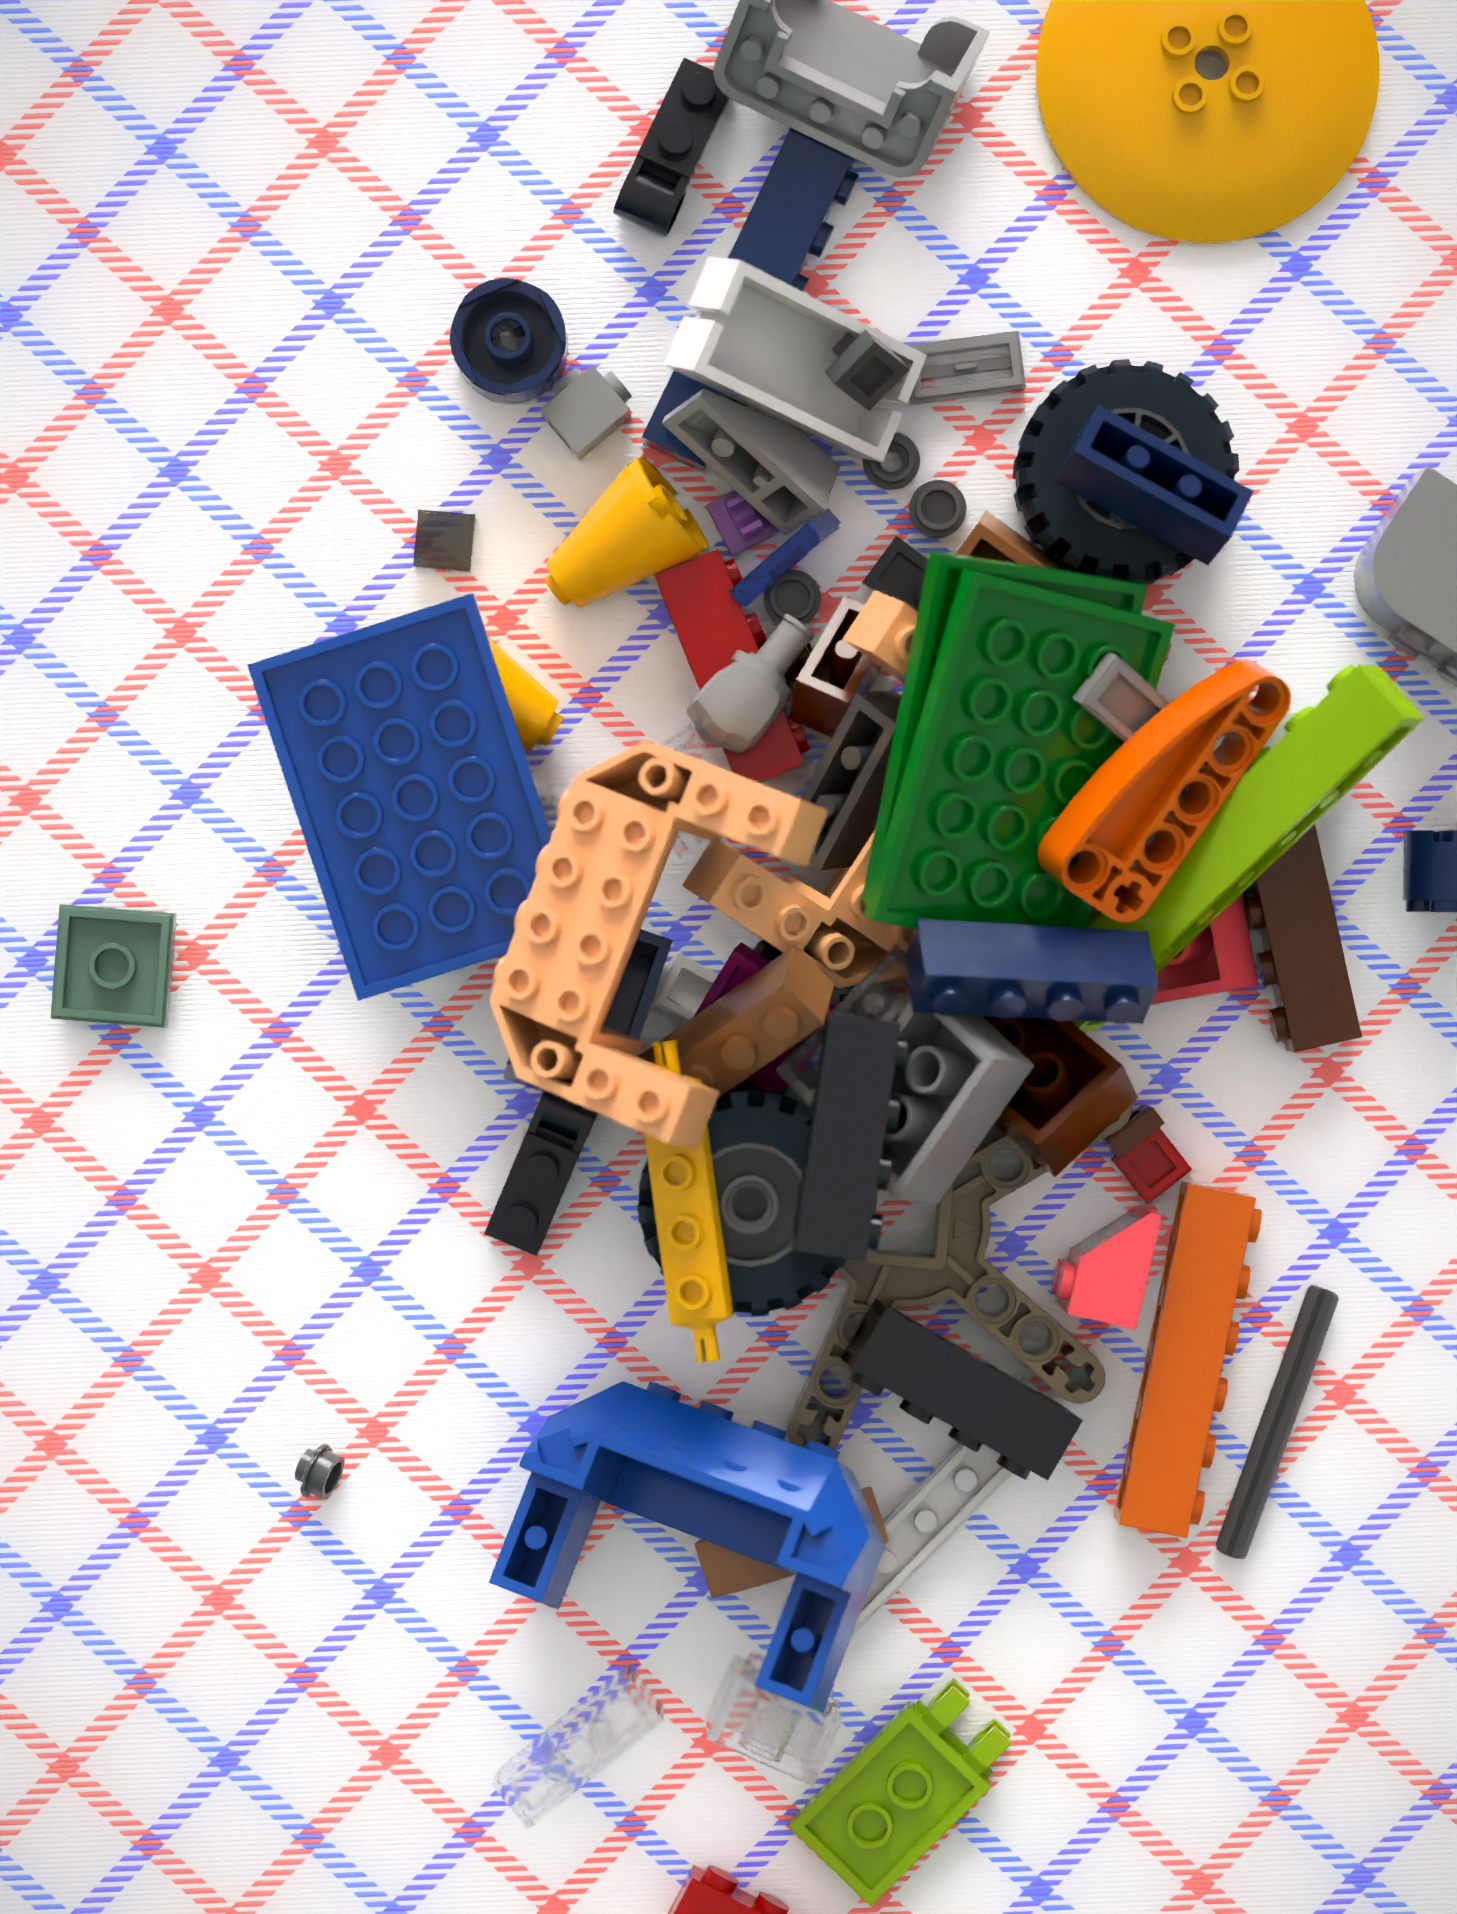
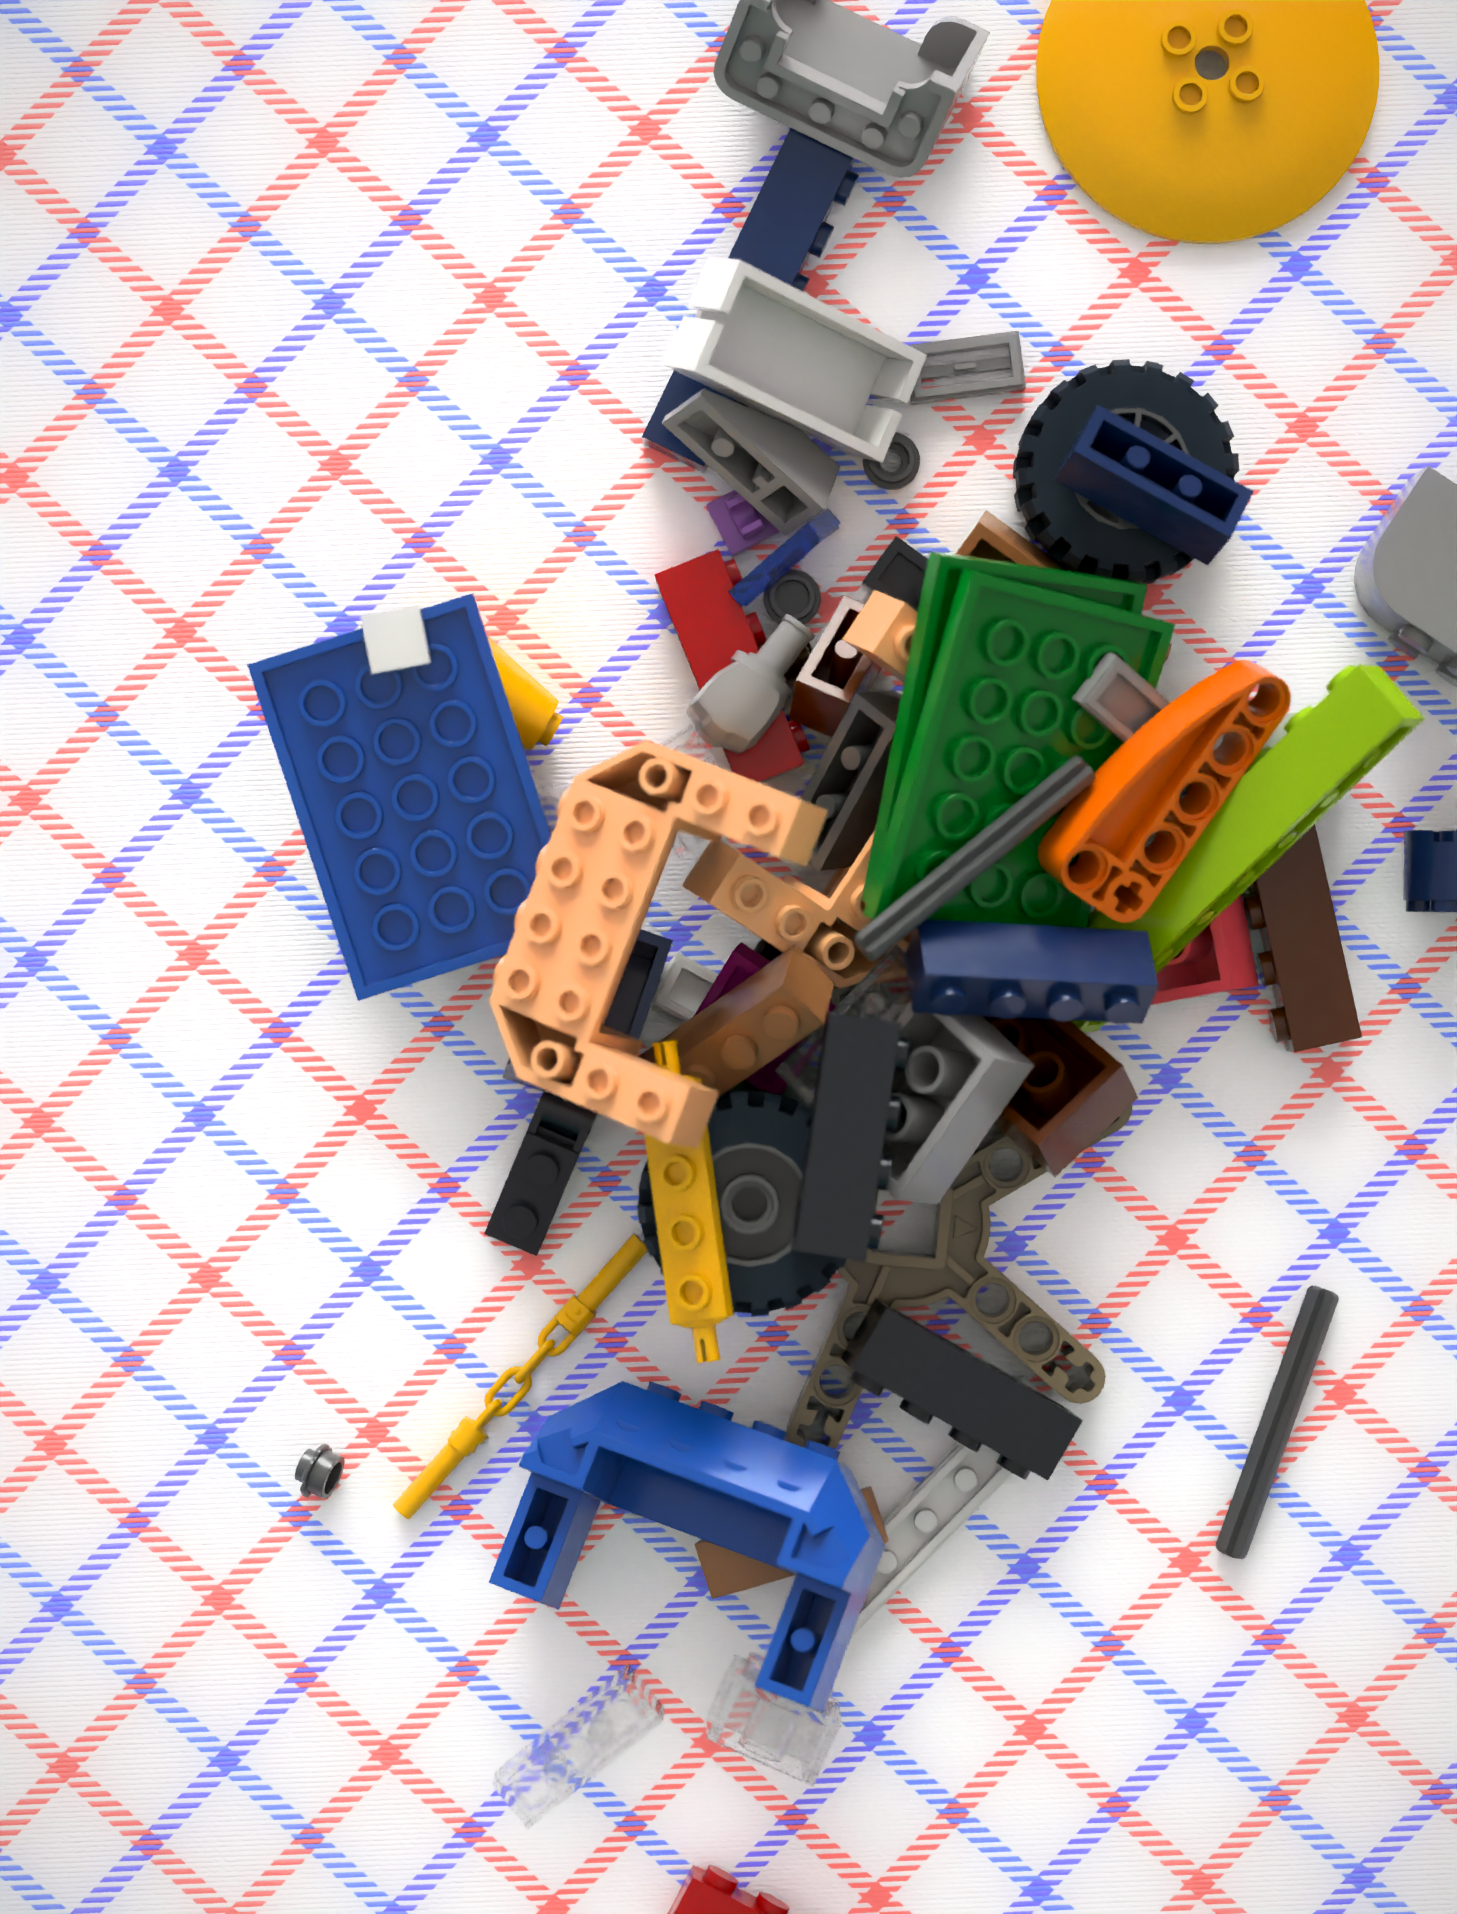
sand green plate [50,904,177,1028] -> none
clear smoke tile [413,509,476,573] -> none
dark blue brick [449,277,569,404] -> none
light grey brick [540,365,632,461] -> none
yellow cone [545,457,708,608] -> none
black plate [613,57,730,237] -> none
lime tile [789,1678,1011,1907] -> none
dark grey tile [825,329,910,411] -> none
dark grey plate [909,480,967,538] -> none
coral slope [1051,1205,1162,1330] -> none
reddish brown tile [1102,1104,1165,1159] -> none
red tile [1110,1127,1193,1205] -> none
orange brick [1114,1181,1262,1538] -> none
none -> white tile [360,604,431,674]
none -> yellow piece [393,1233,648,1520]
none -> dark grey axle [854,756,1095,961]

